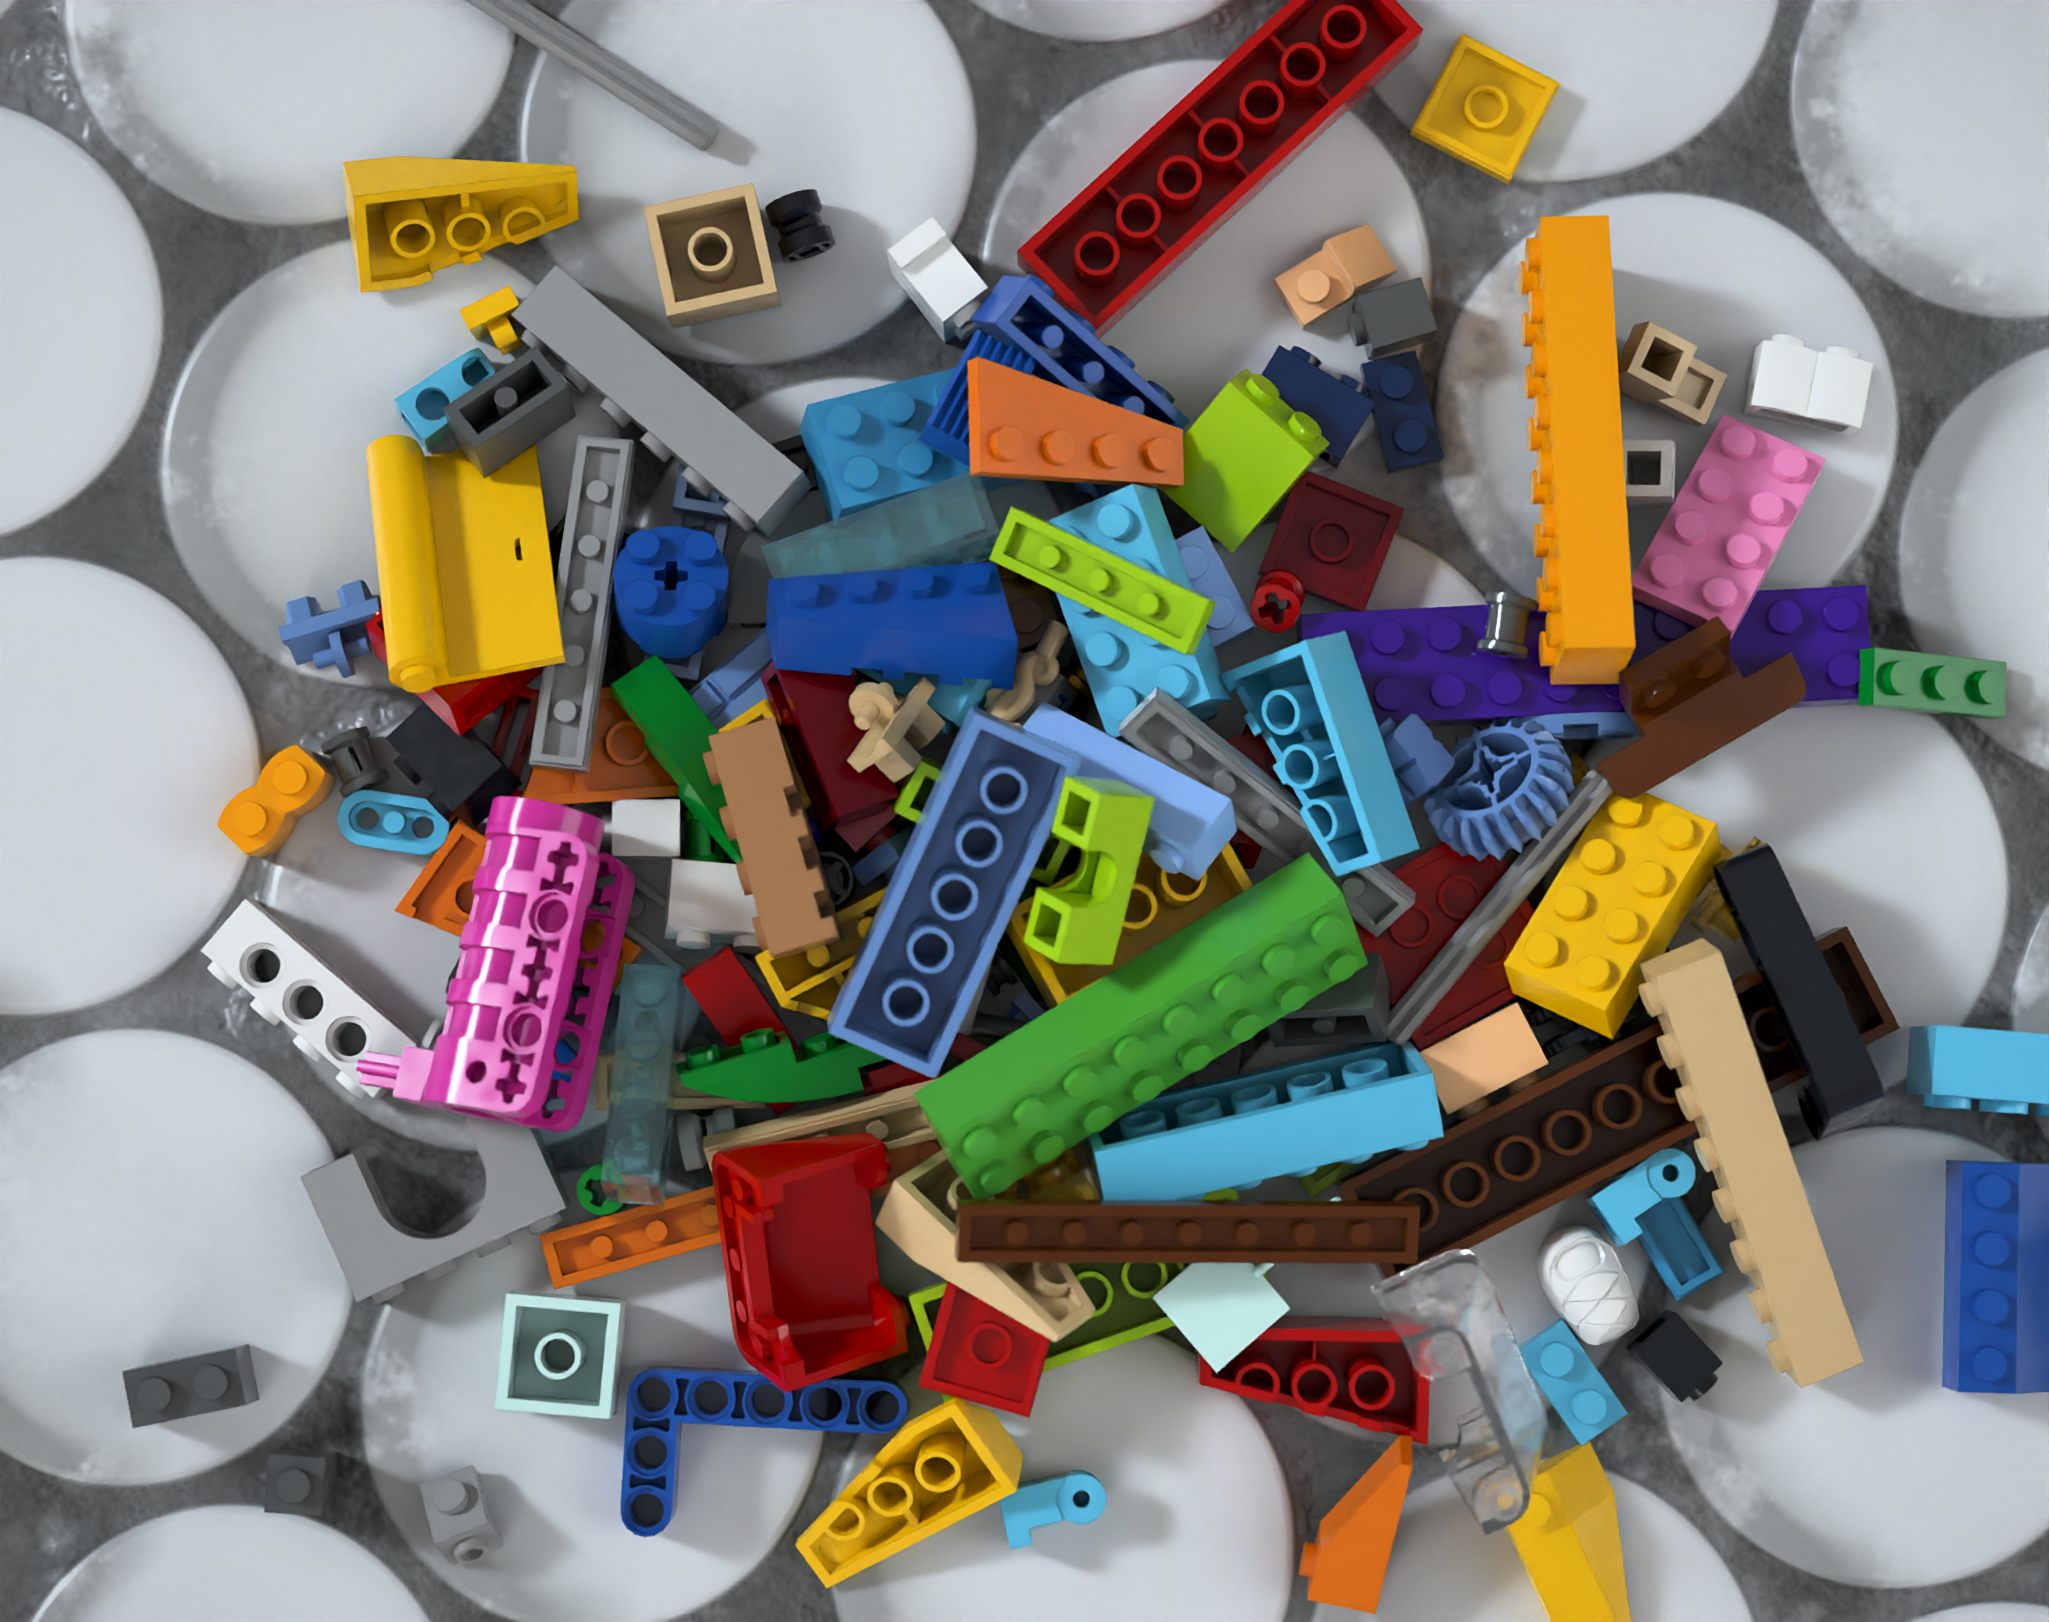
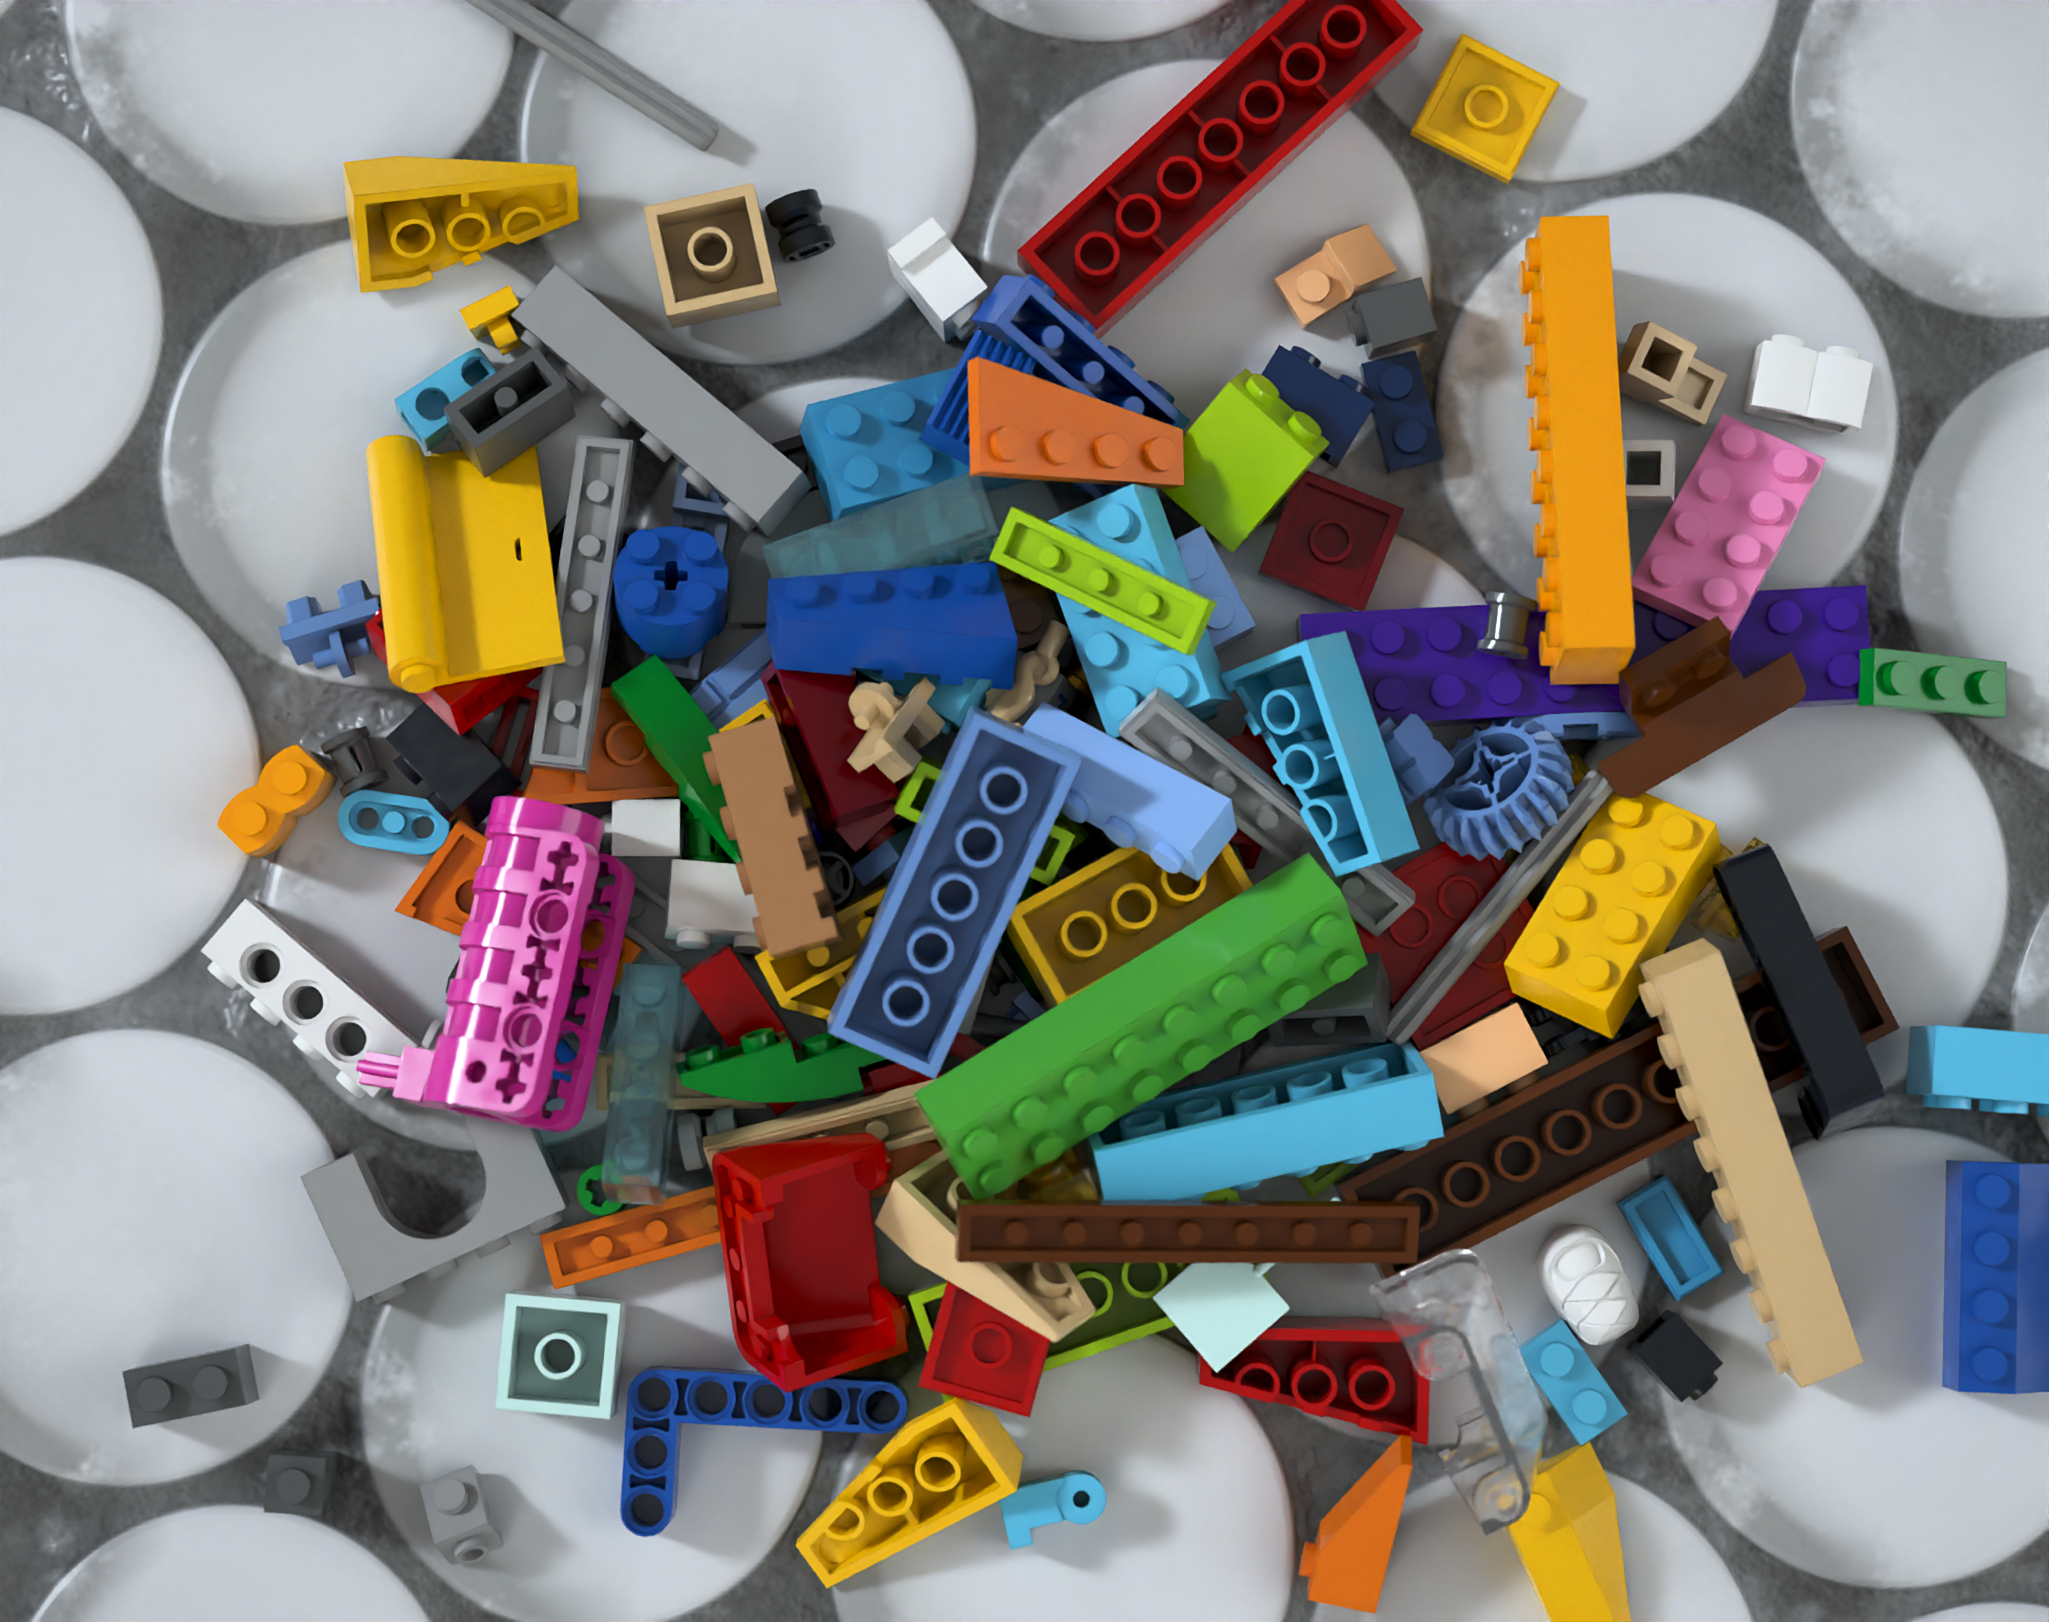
lime arch [1023,776,1155,965] -> none
red bush [1249,569,1305,633] -> none
medium azure leg [1584,1148,1696,1246] -> none

